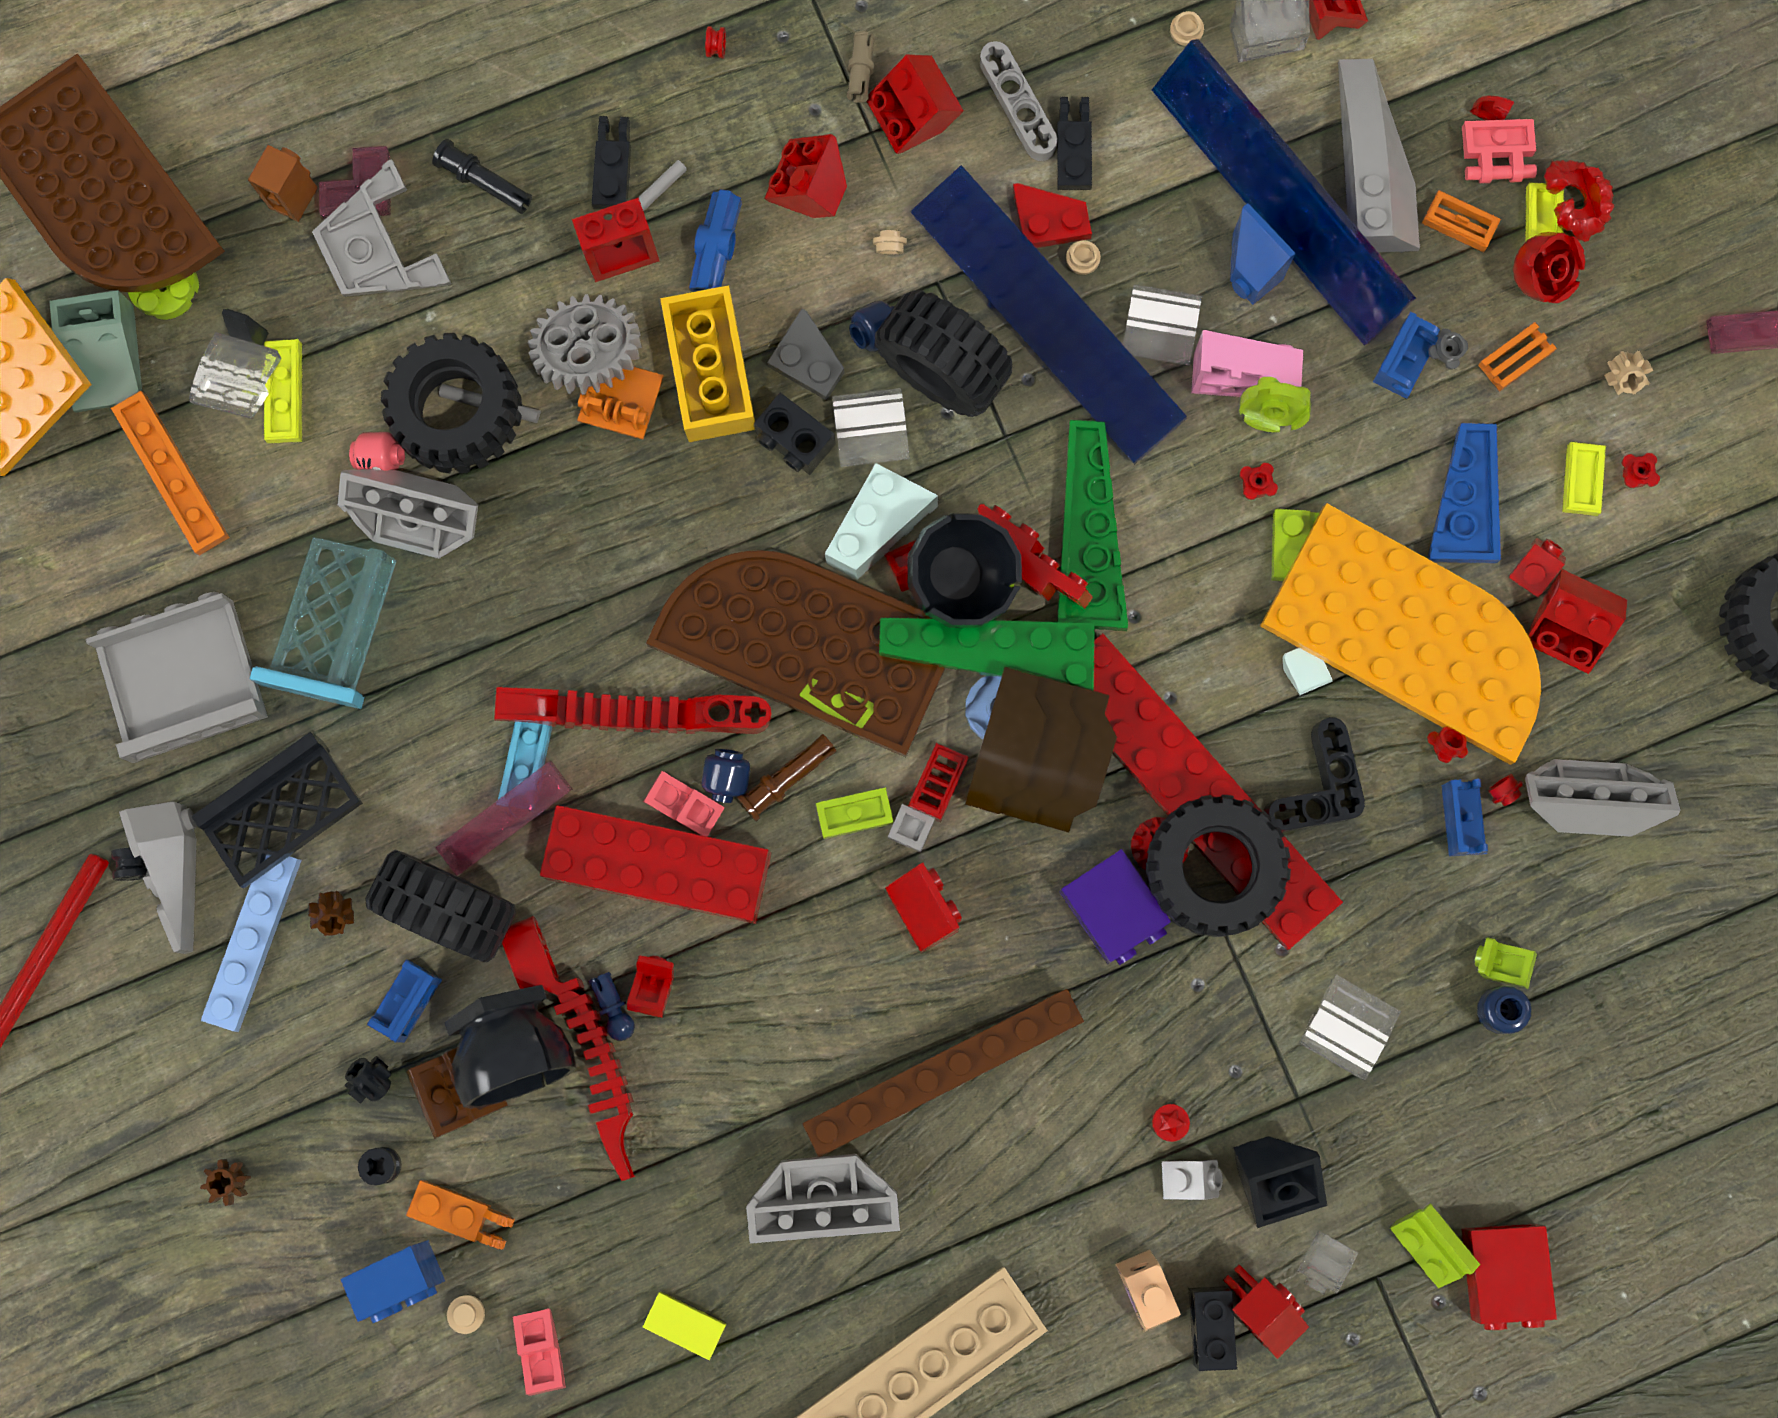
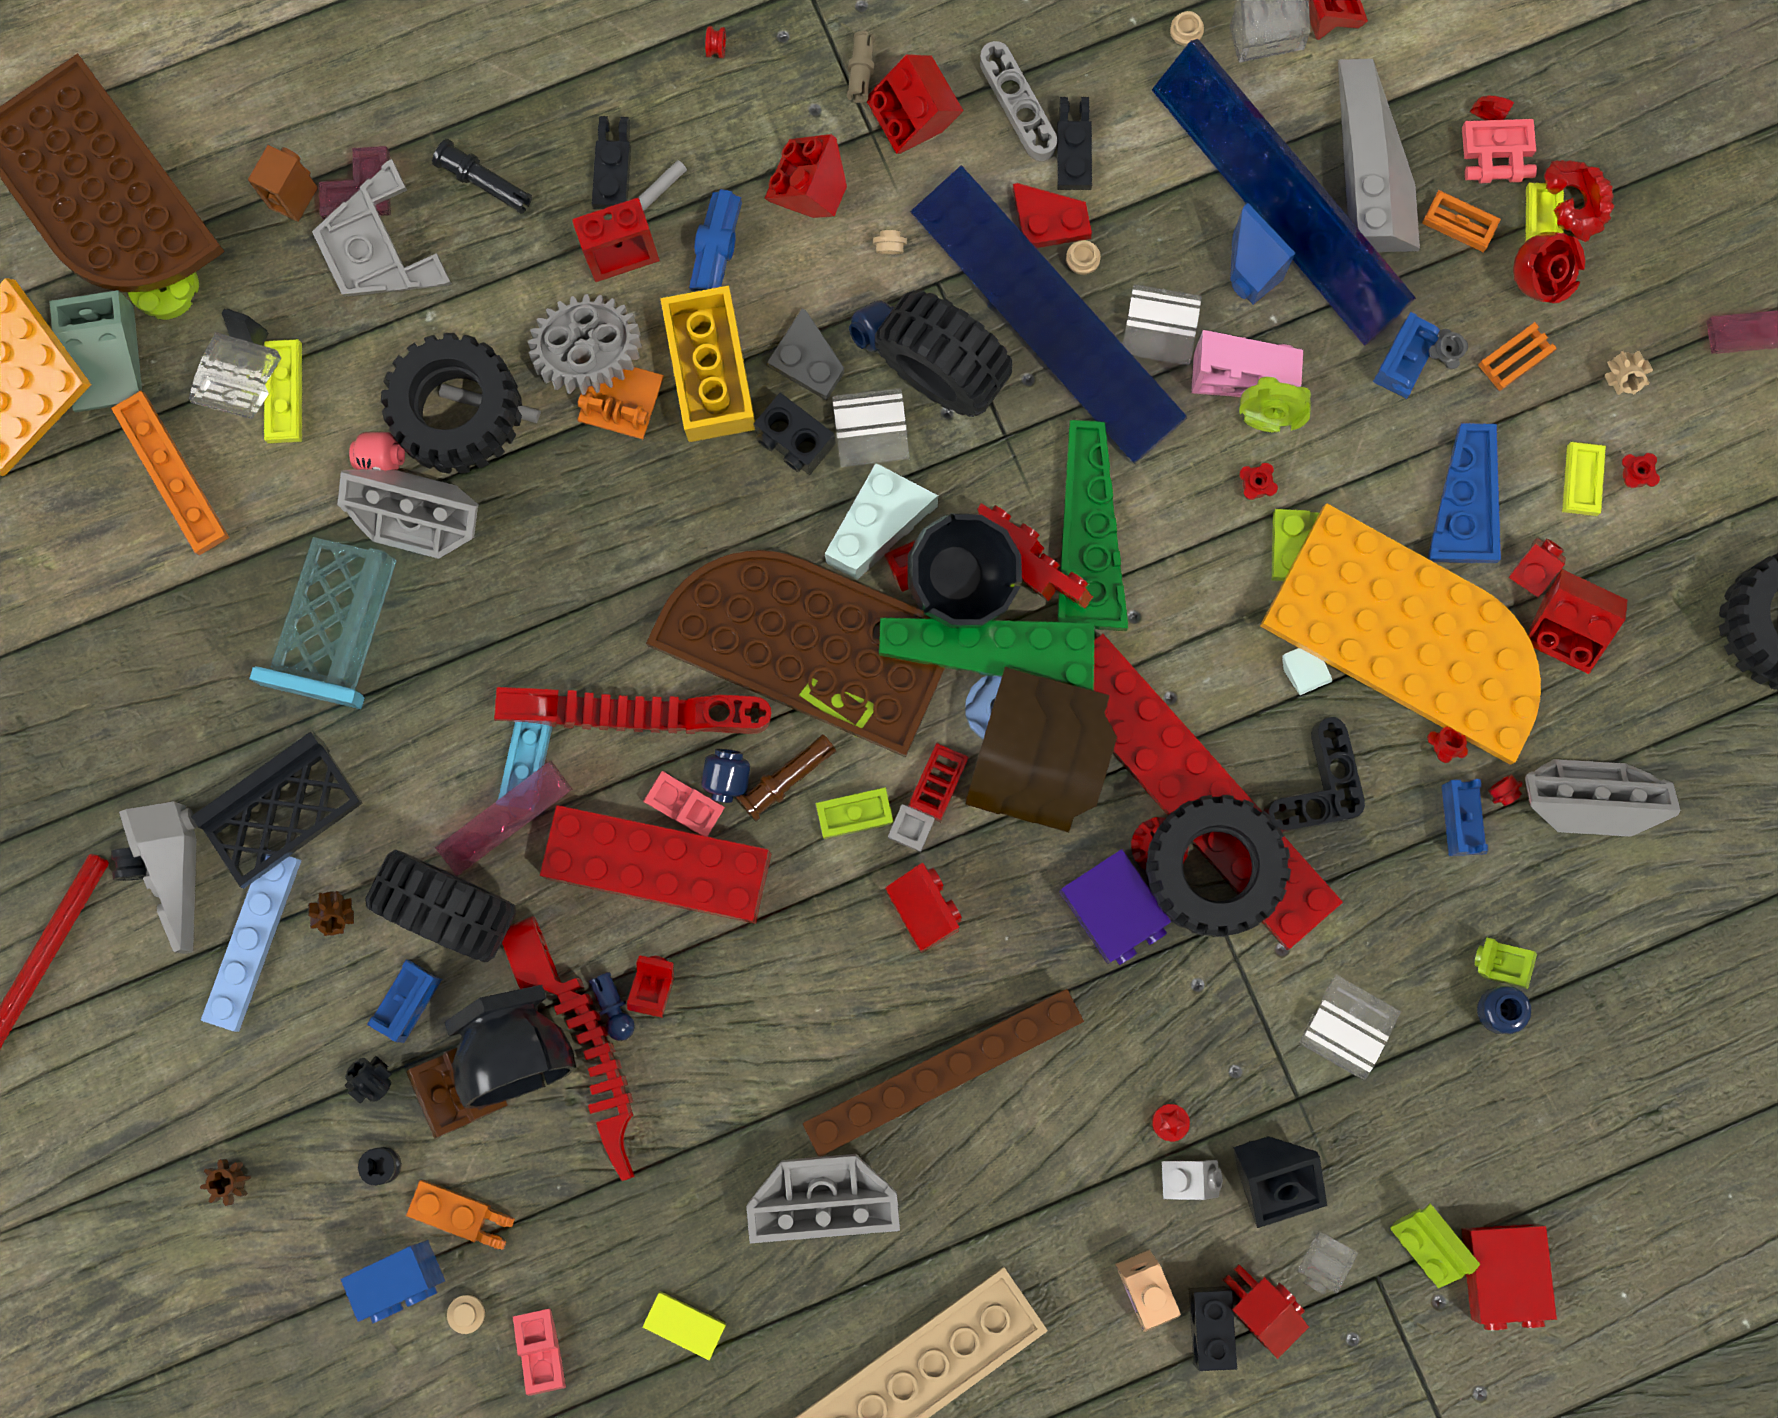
light grey panel [86,592,268,763] -> none

